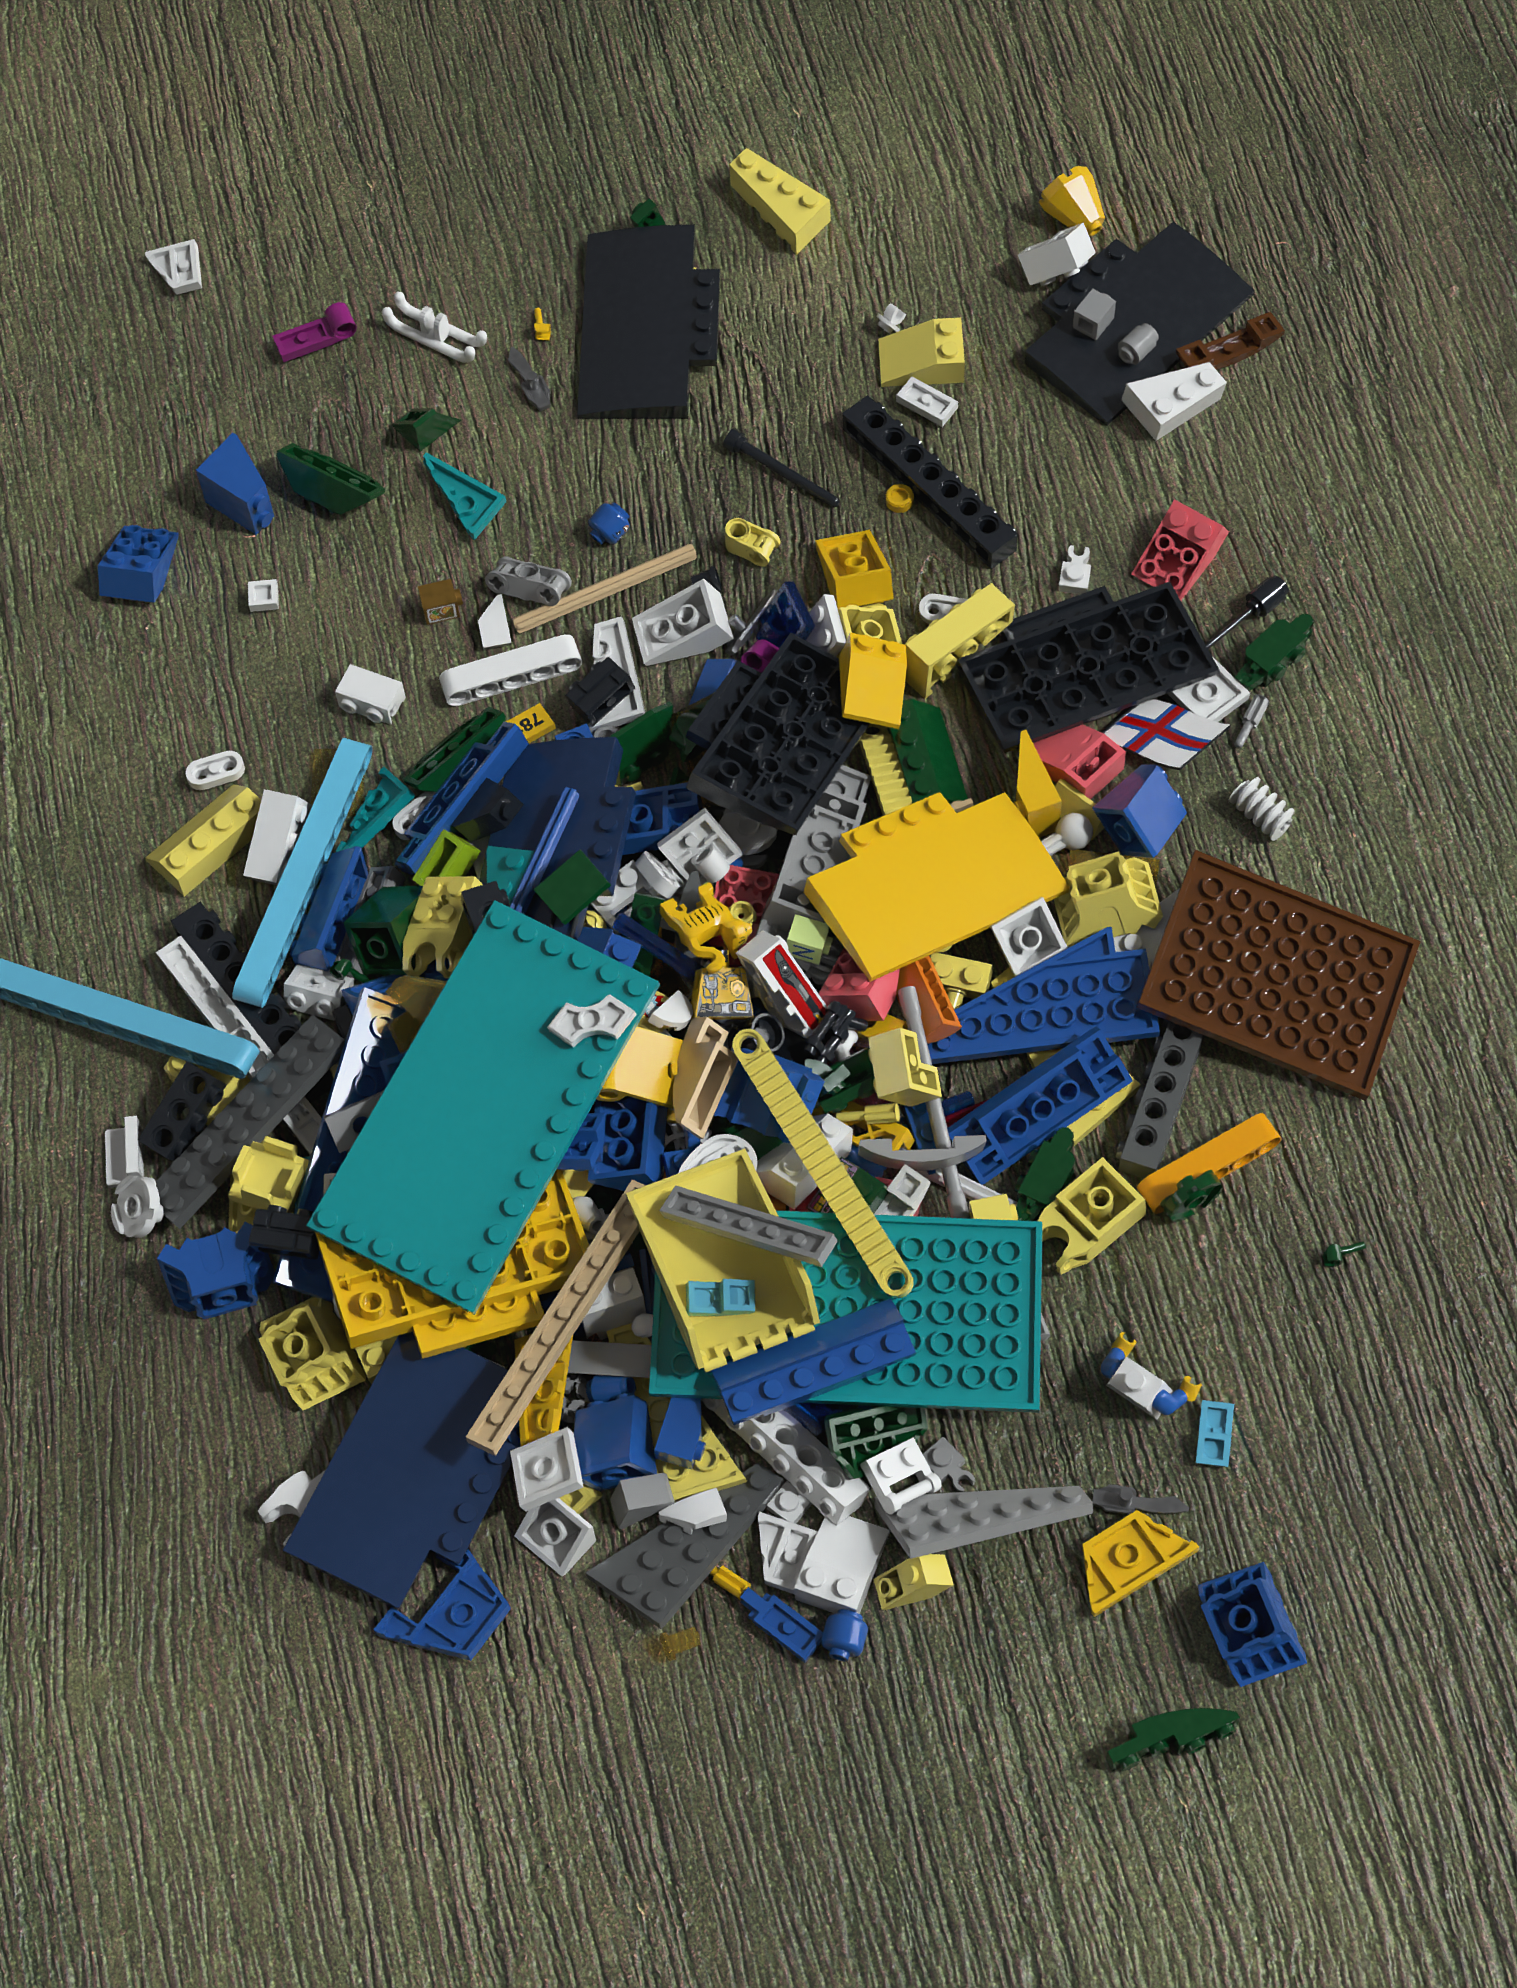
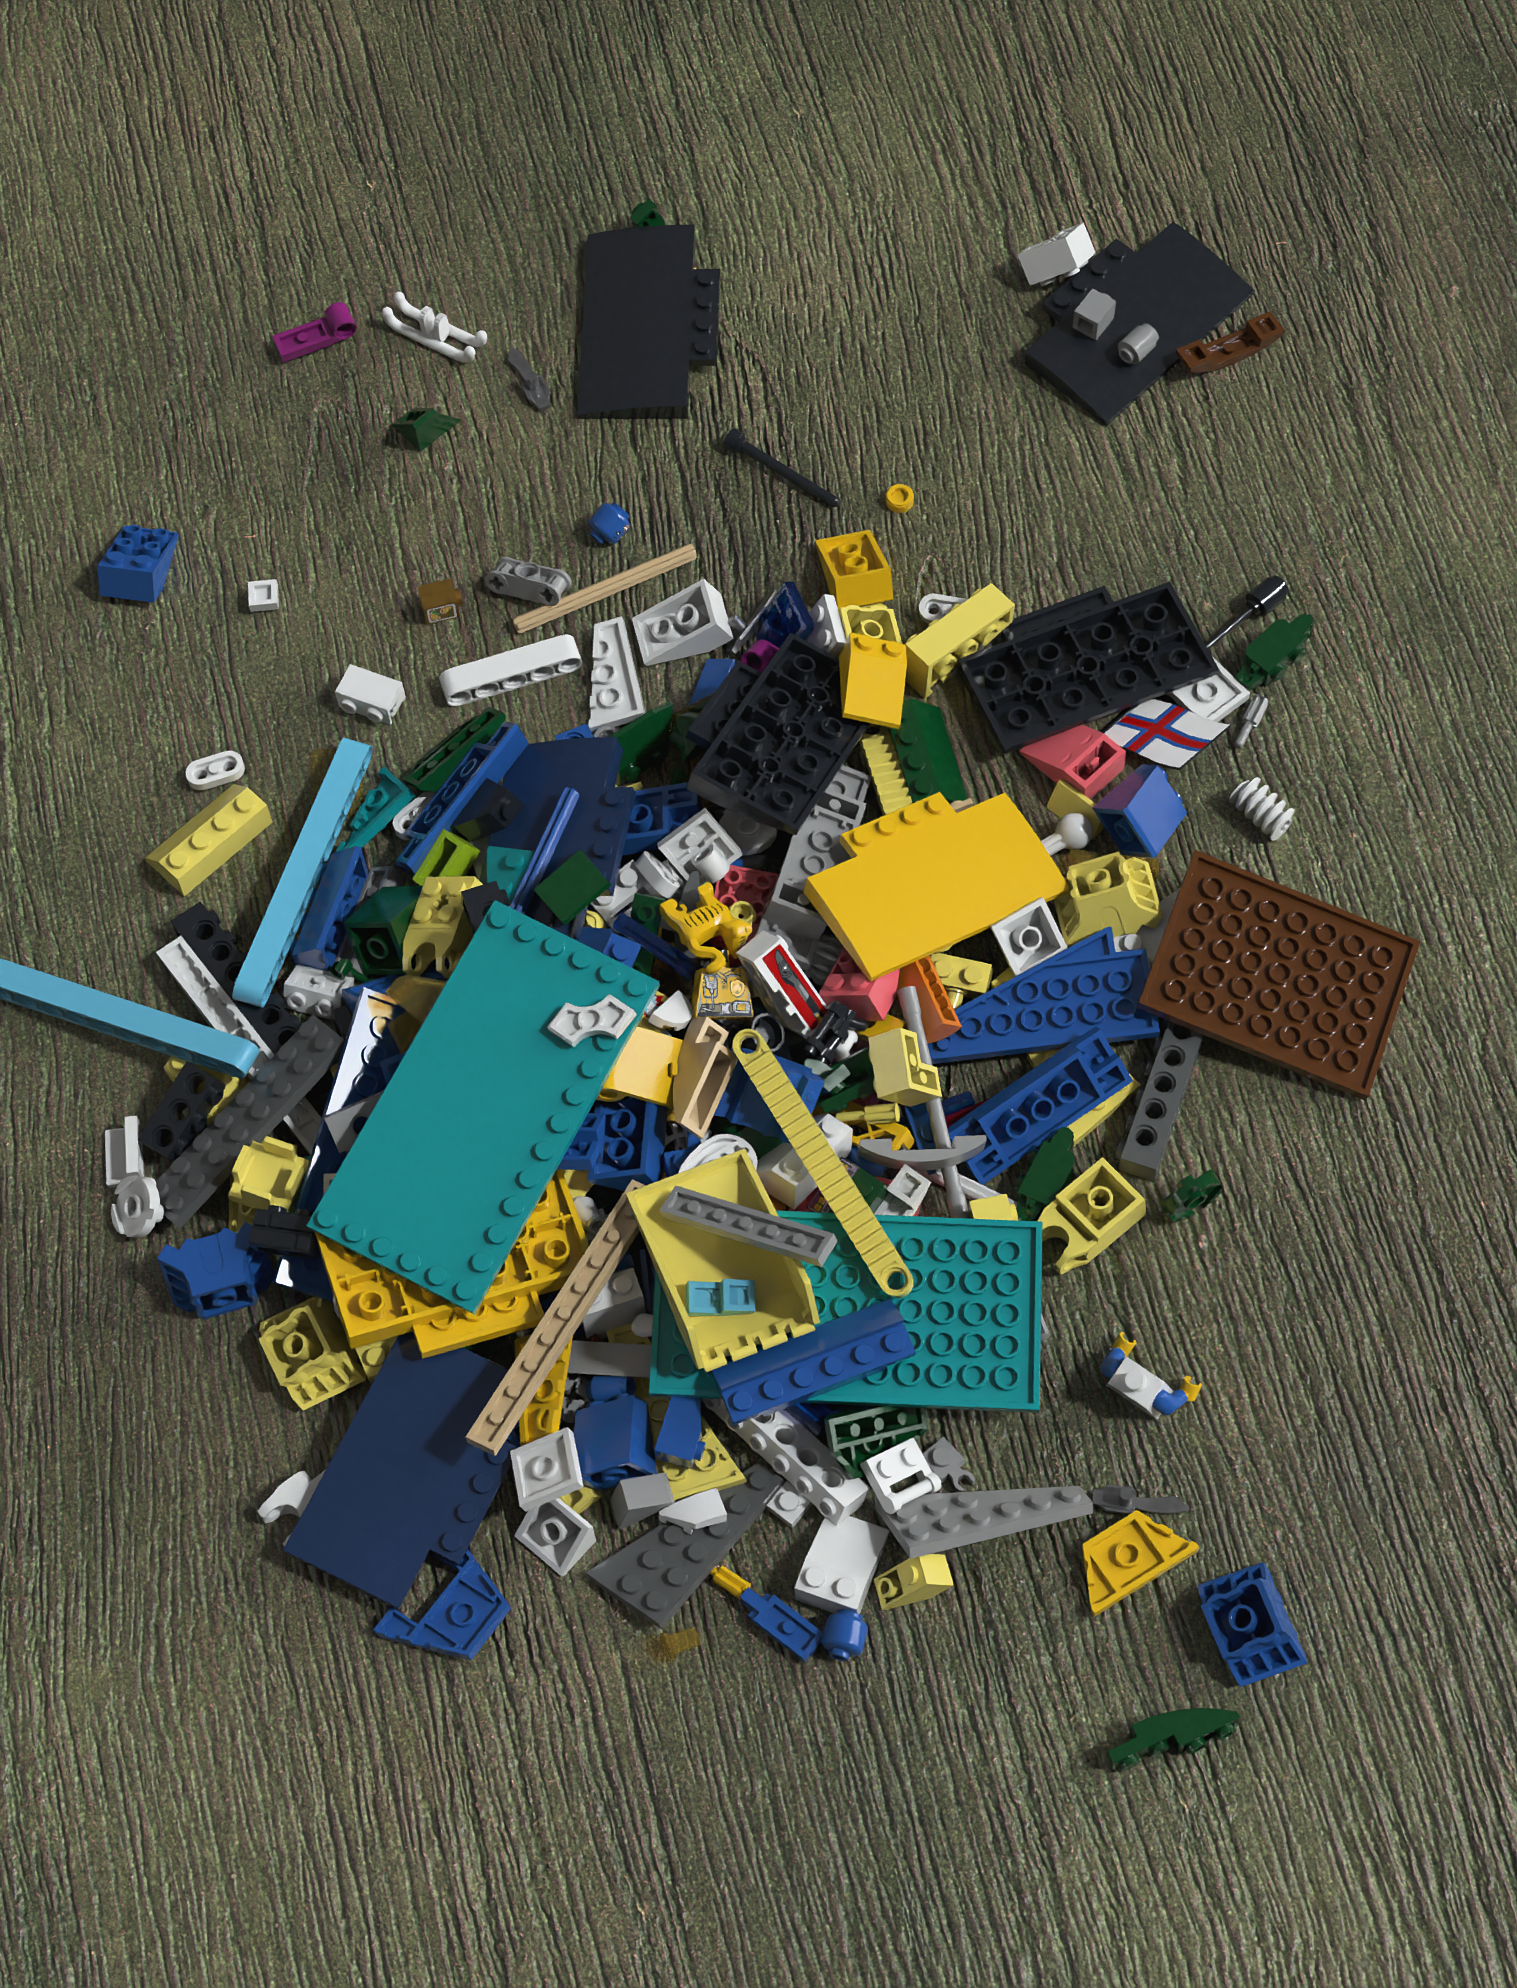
white wing [145,239,202,295] -> none
blue slope [196,432,274,535] -> none
white wedge [243,789,313,885] -> none
dark green wedge [276,443,385,515] -> none
teal wing [423,452,506,540] -> none
white slope [478,594,512,650] -> none
yellow tile [506,703,556,743] -> none
yellow hand [534,308,551,340] -> none
black brick [565,657,635,727] -> none
black piece [691,565,722,593] -> none
light yellow piece [725,518,781,567] -> none
light yellow wedge [729,148,831,255] -> none
white wing [758,1512,818,1594] -> none
yellowish green brick [786,914,833,965] -> none
black brick [842,395,1018,569] -> none
white plate [876,303,906,334] -> none
light yellow slope [878,317,965,387] -> none
white plate [896,376,958,427] -> none
yellow slope [1013,730,1062,838] -> none
yellow cone [1039,166,1105,236] -> none
white plate [1059,545,1091,594] -> none
white wedge [1122,362,1227,441] -> none
coral slope [1131,499,1229,601] -> none
light orange beam [1136,1113,1282,1214] -> none
medium azure slope [1196,1400,1234,1467] -> none
dark green hand [1323,1241,1366,1267] -> none

